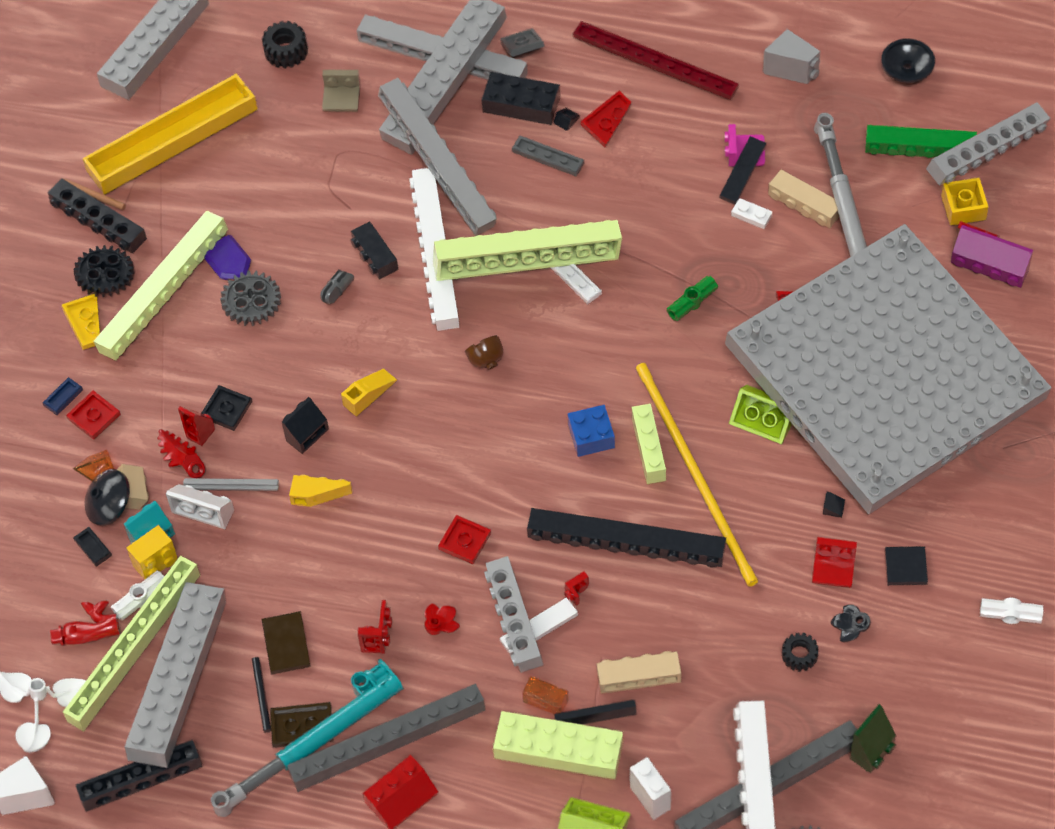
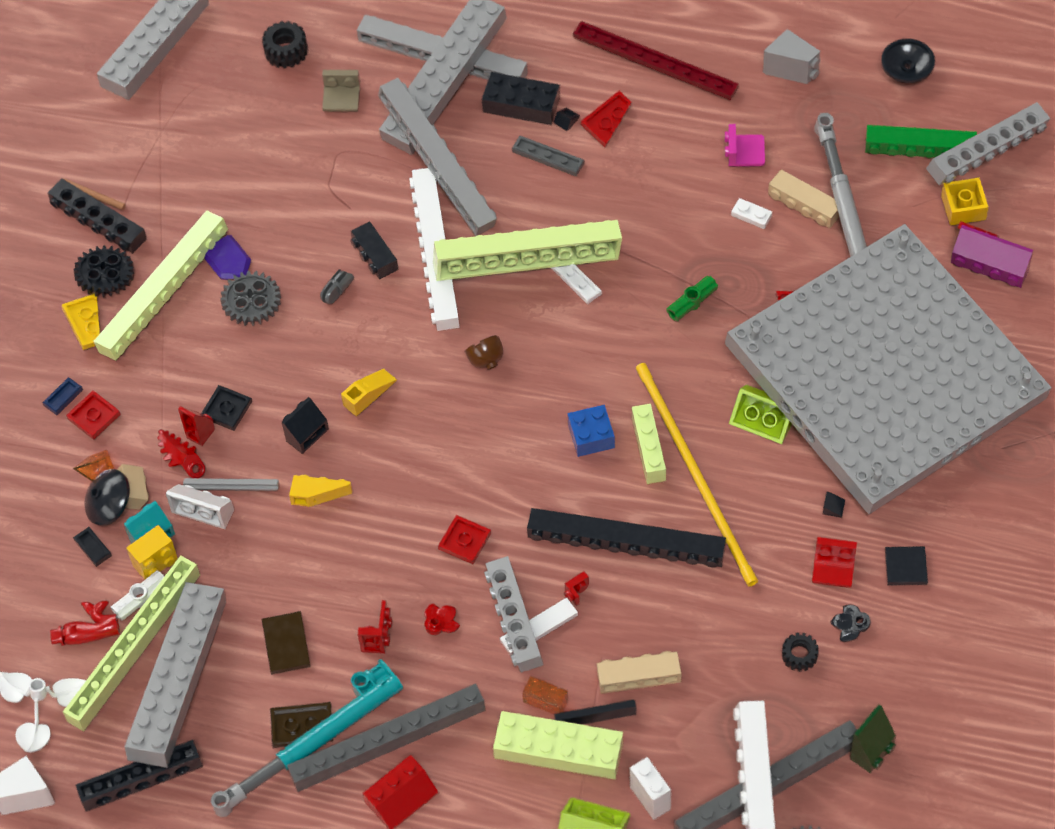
yellow piece [82,74,258,195] -> none
black bar [252,657,271,733] -> none
dark grey tile [500,28,544,57] -> none
black tile [719,136,767,205] -> none
white piece [980,598,1043,624] -> none

